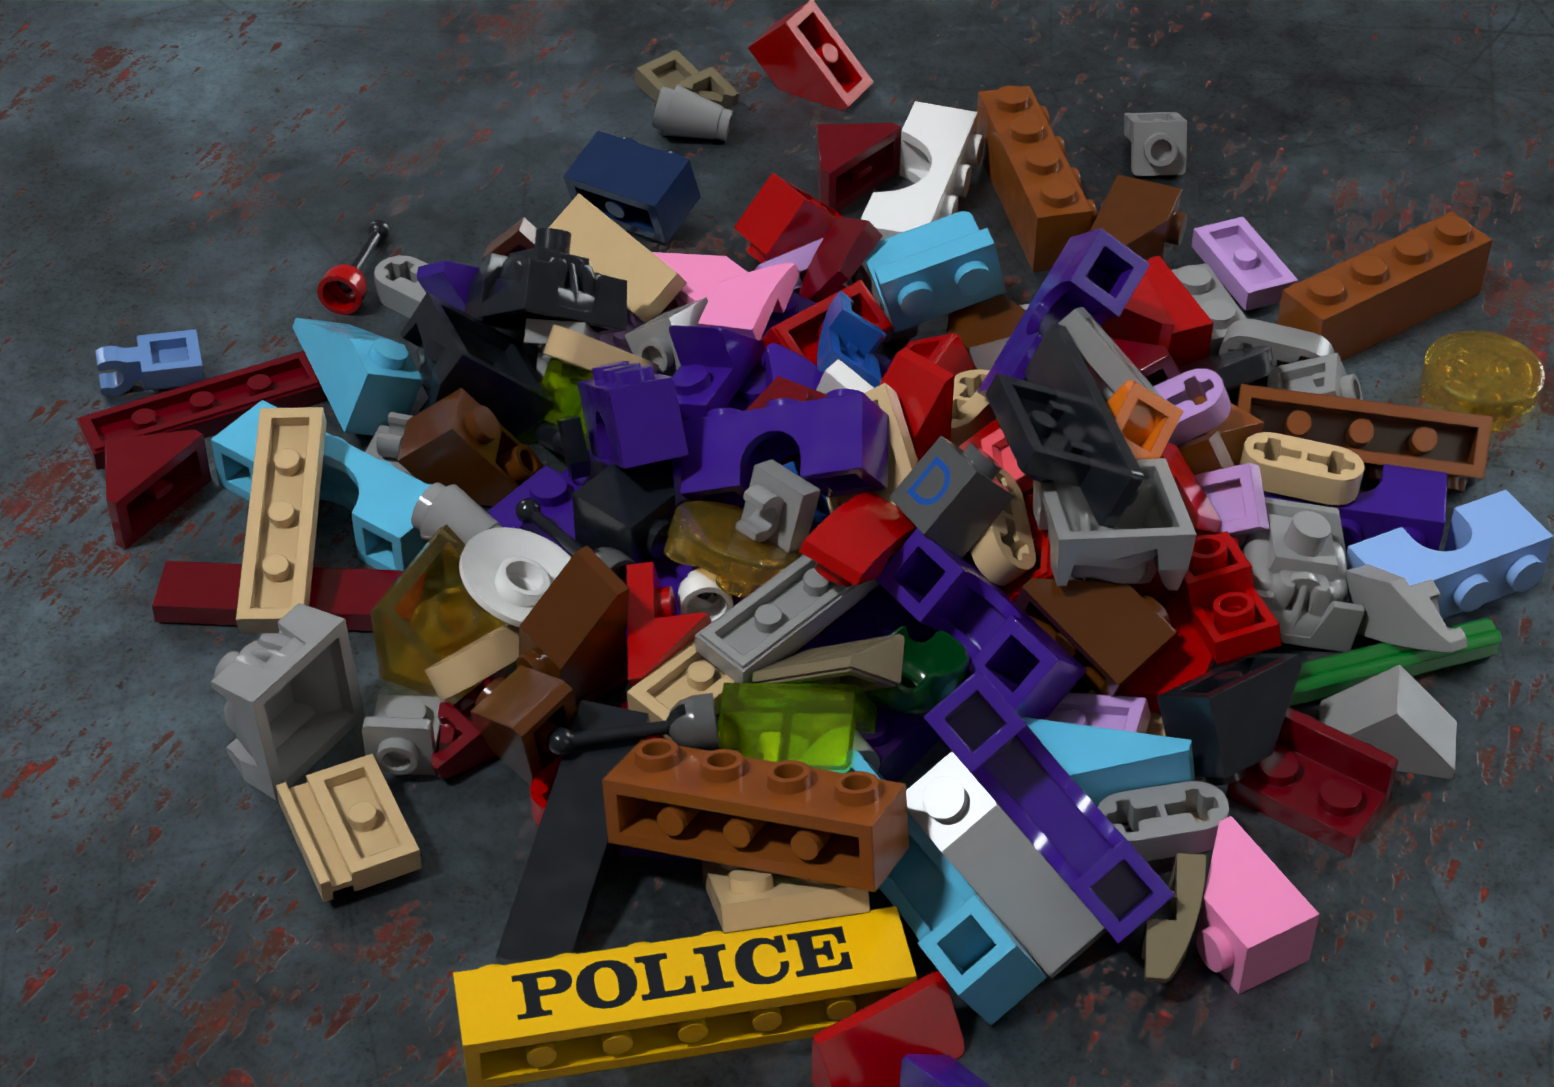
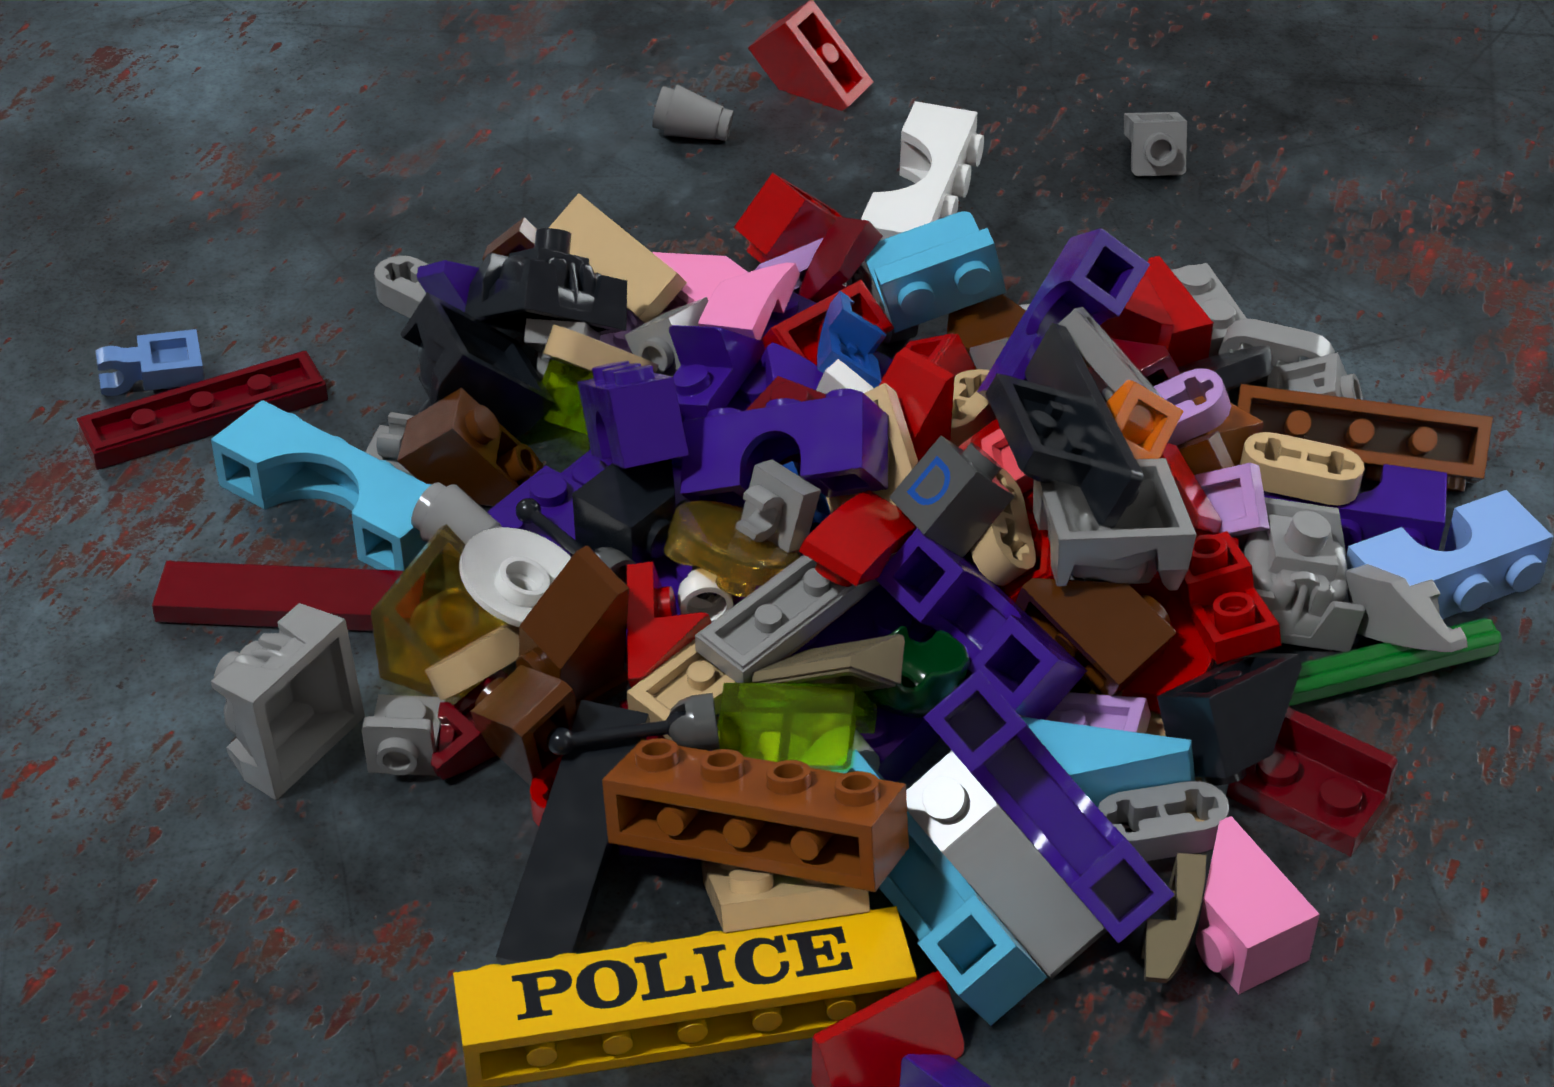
dark red slope [105,429,212,550] -> none
tan plate [236,407,327,634] -> none
tan plate [276,753,422,903] -> none
medium azure slope [292,318,422,436] -> none
red hinge [317,219,390,315] -> none
black piece [535,415,591,480] -> none
dark blue brick [563,131,701,244] -> none
dark tan slope [634,49,740,108] -> none
dark red slope [816,123,902,212] -> none
dark orange brick [976,85,1097,272] -> none
reddish brown slope [1090,175,1188,261] -> none
lavender plate [1191,217,1299,311] -> none
dark orange brick [1277,211,1493,361] -> none
light grey slope [1318,664,1457,780] -> none
clear yellow tile [1419,331,1545,433] -> none

